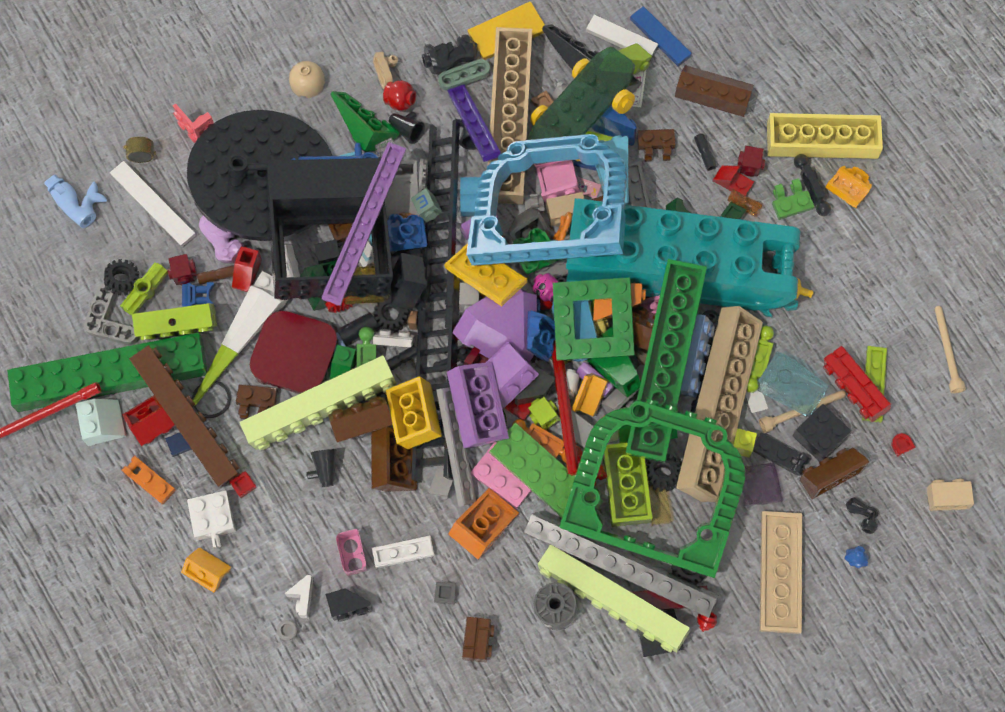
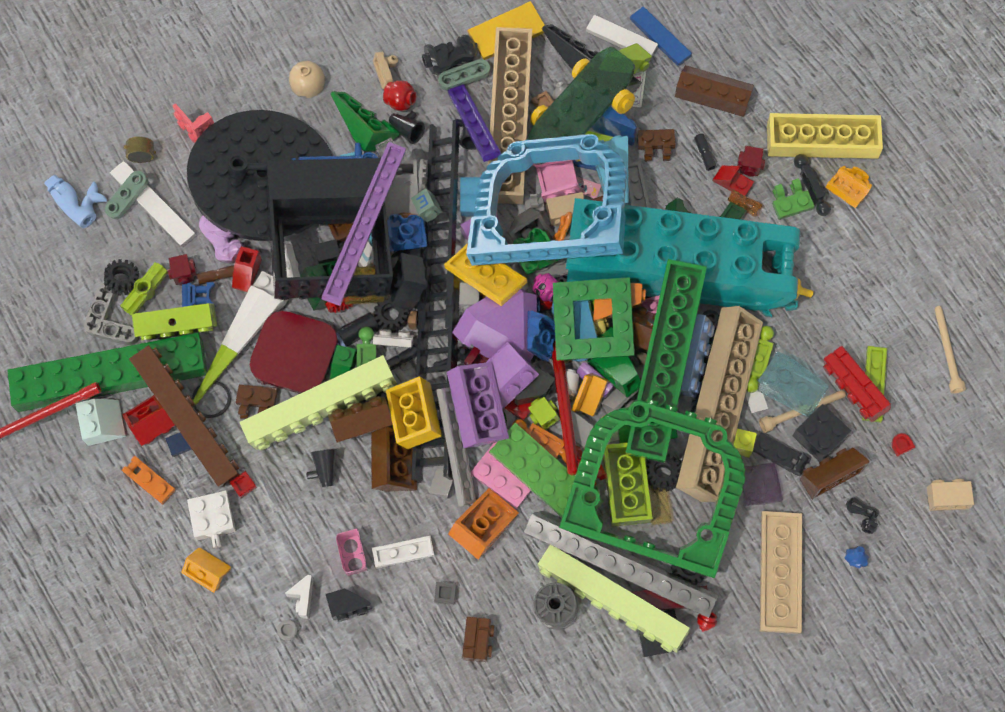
none -> sand green plate [105,171,149,219]

